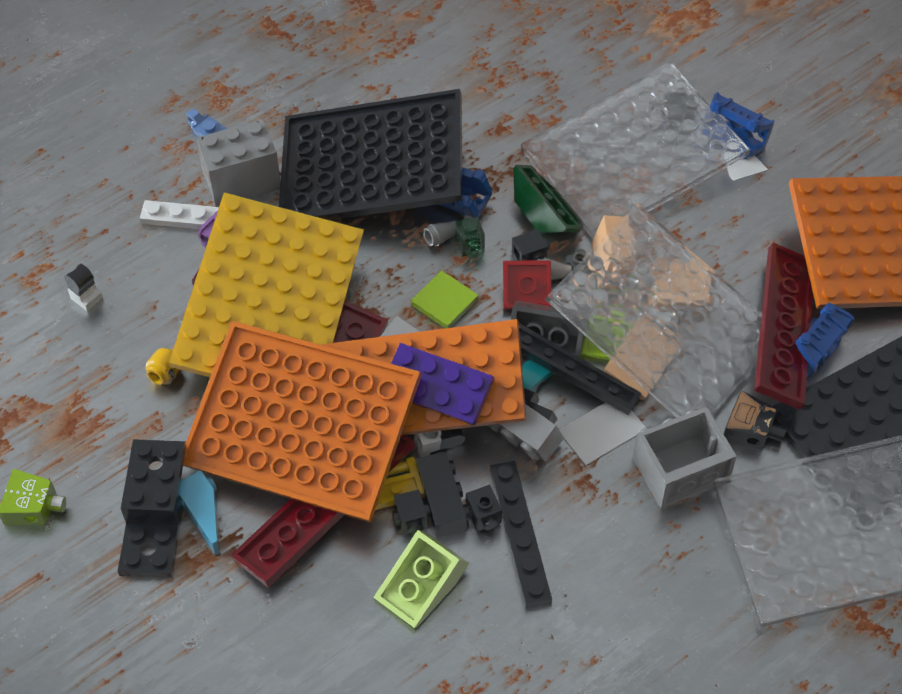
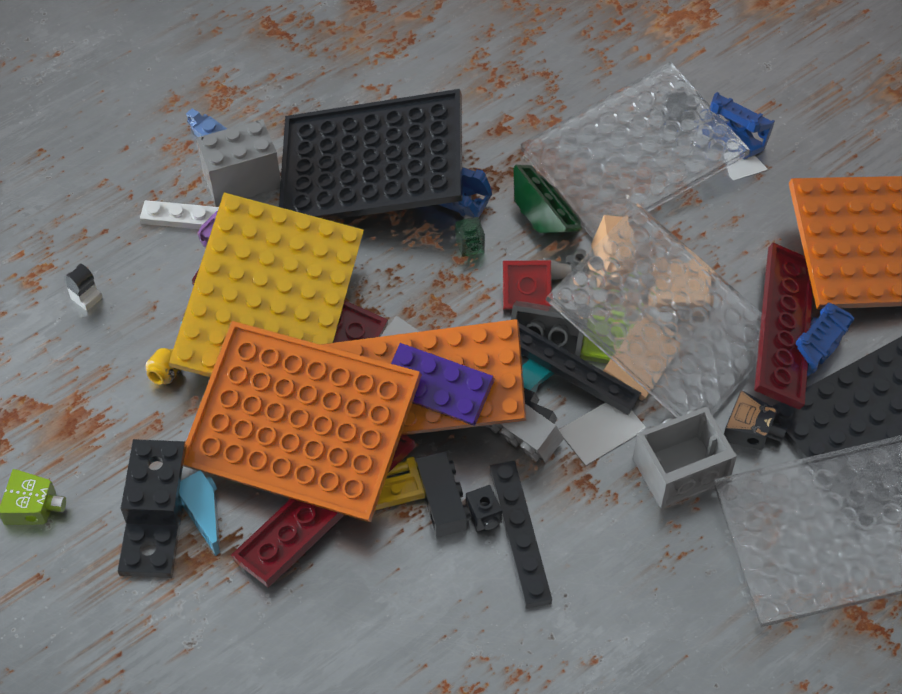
yellowish green slope [373,530,469,628] -> none
black brick [391,489,431,535] -> none
lime tile [411,270,479,328] -> none
leg [413,428,465,457] -> none
light grey cone [423,221,460,247] -> none
black brick [511,229,550,261] -> none

